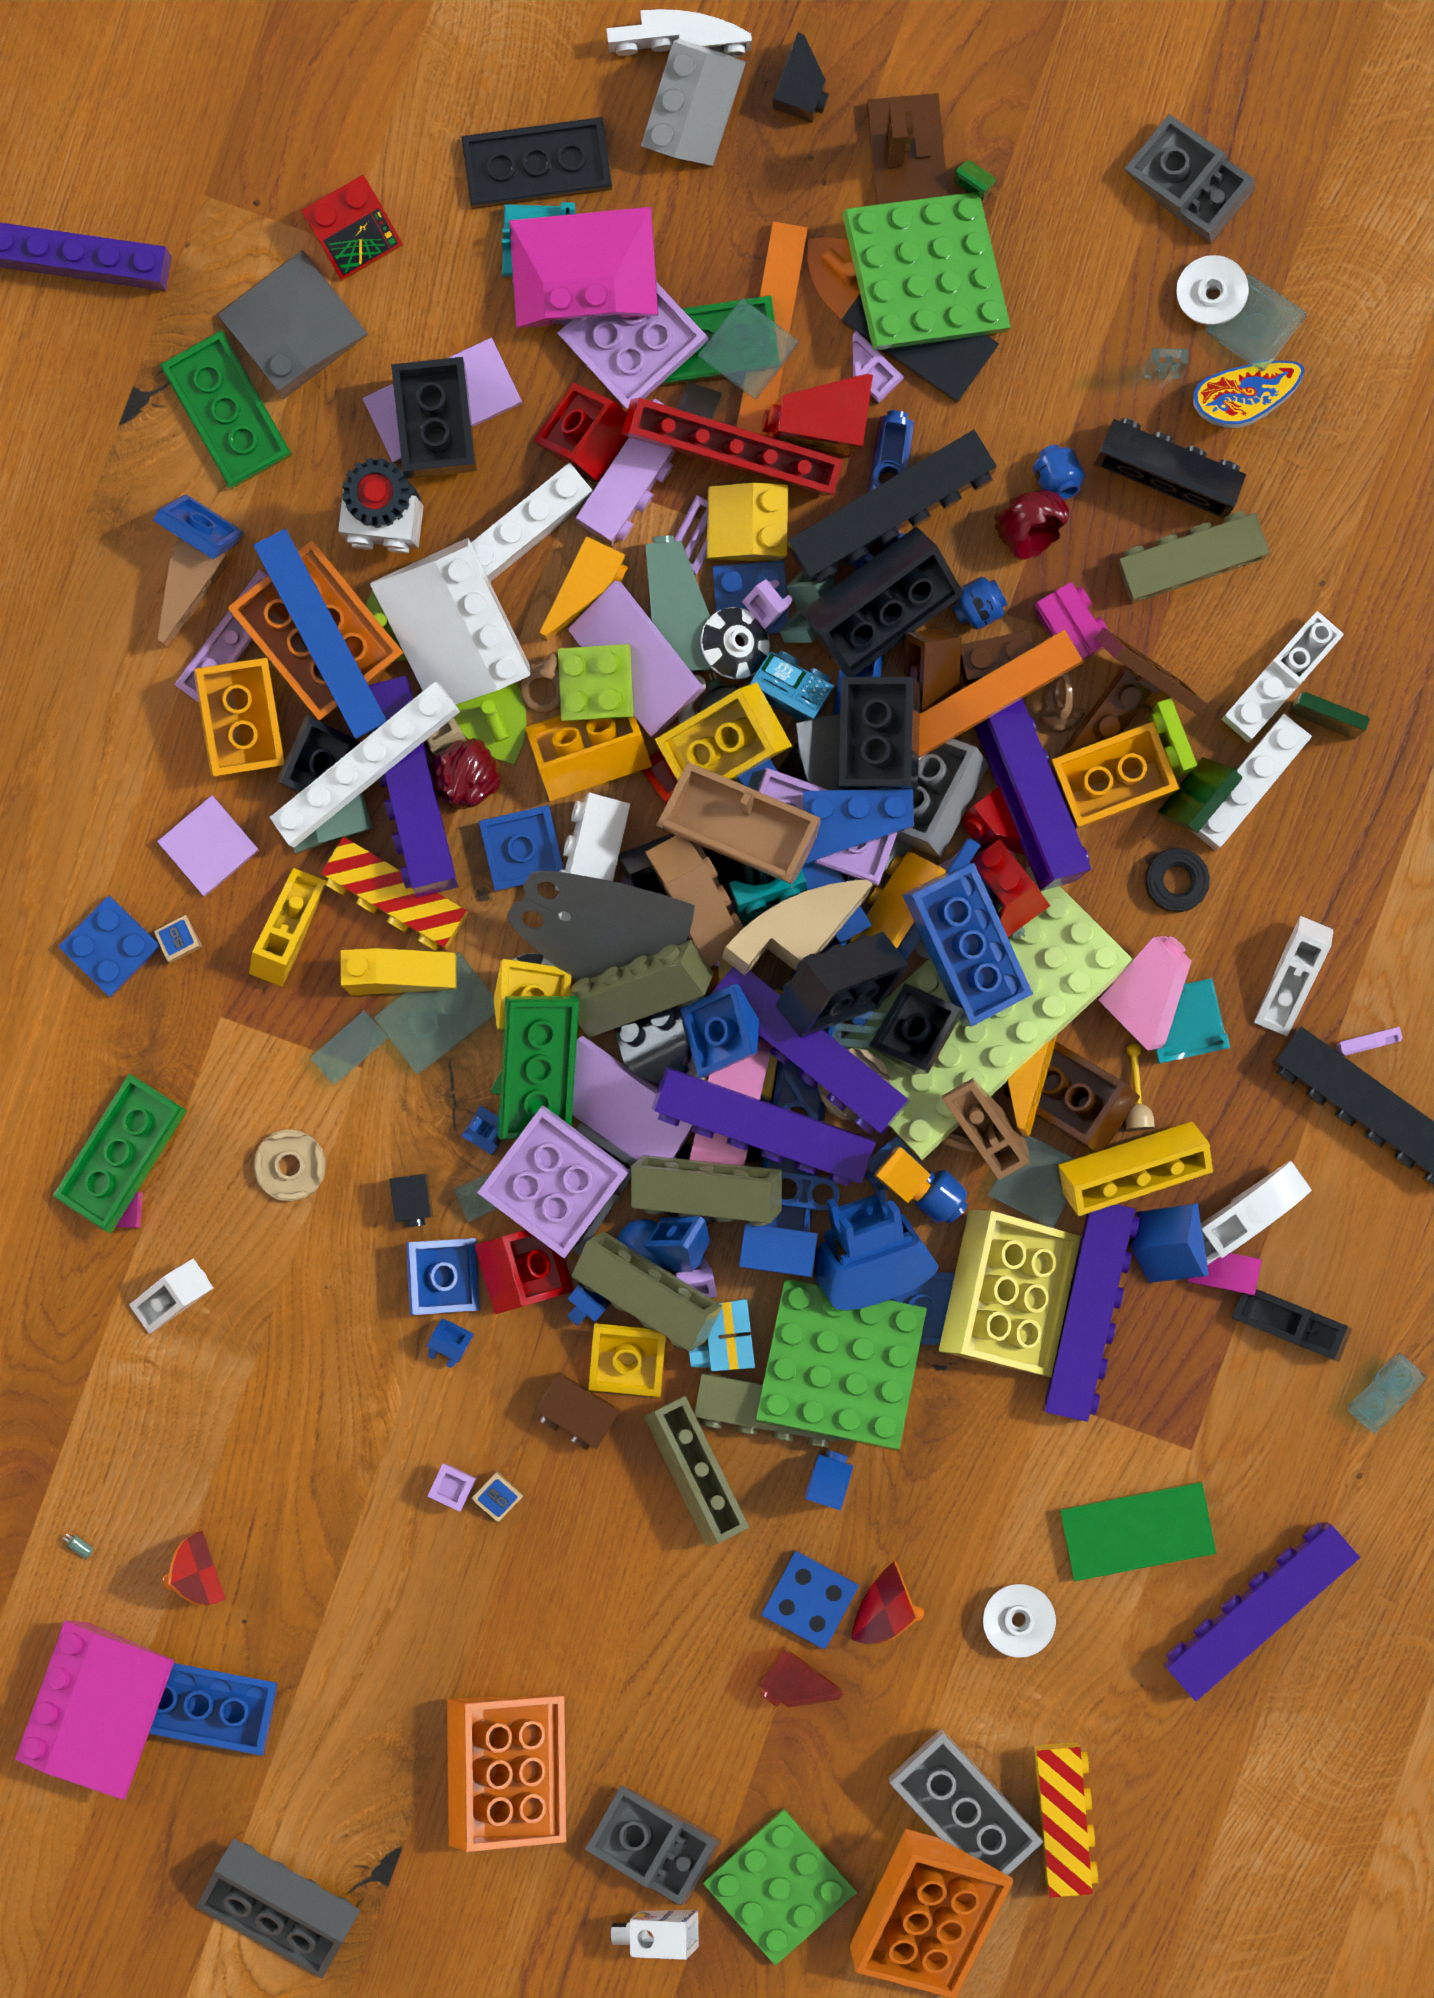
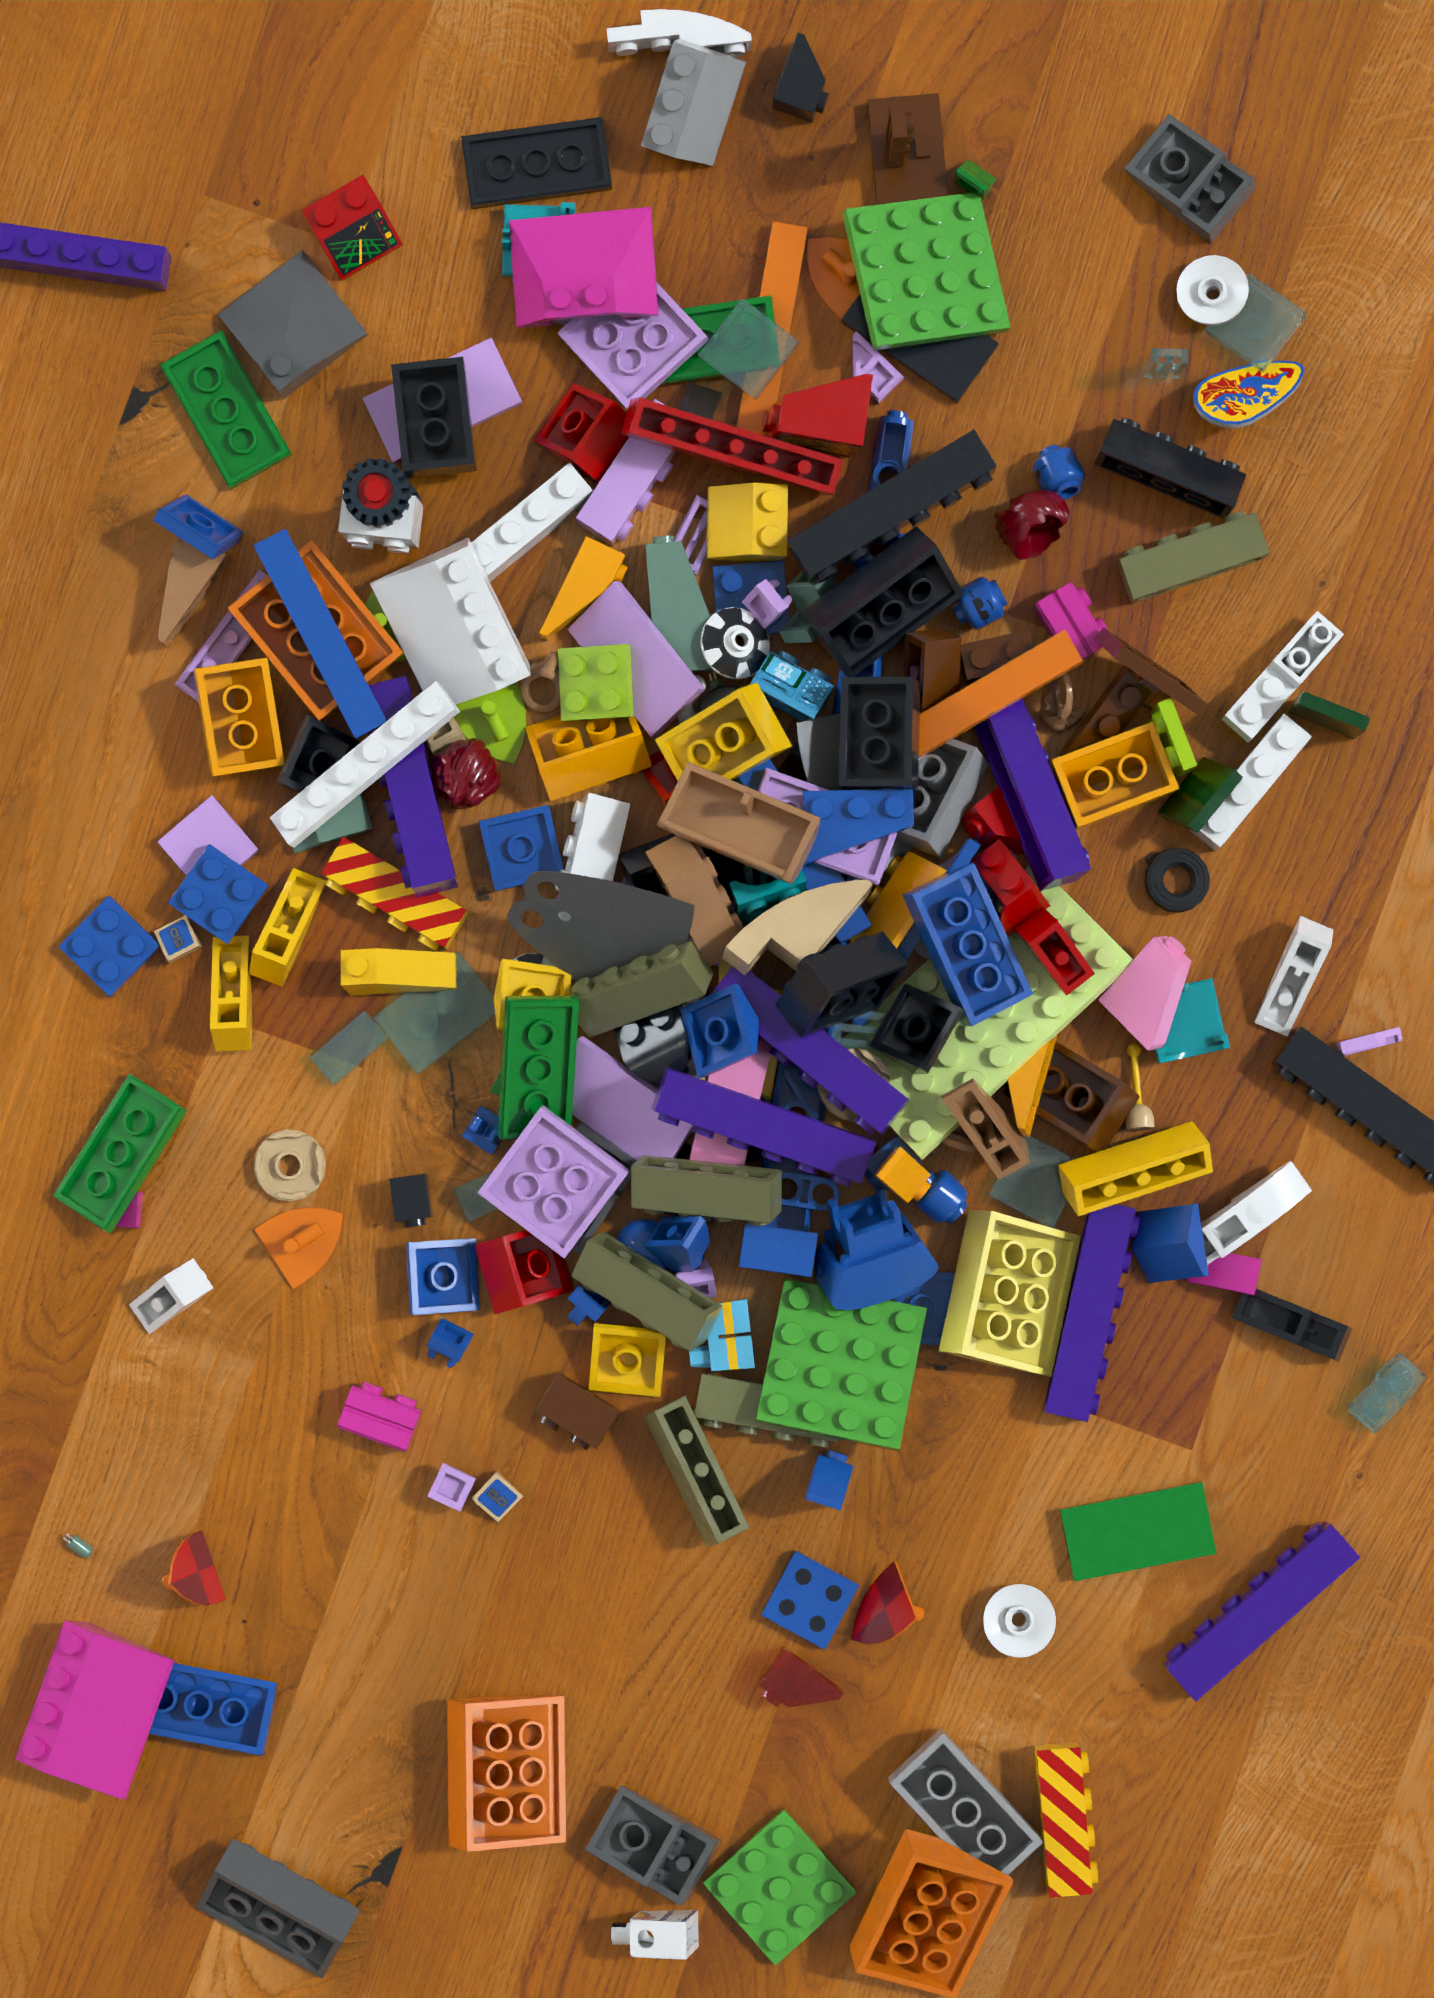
none -> blue plate [168,844,270,944]
none -> yellow slope [210,935,252,1052]
none -> orange shield [254,1207,344,1289]
none -> dark pink brick [337,1381,422,1452]
none -> red slope [1015,907,1095,996]

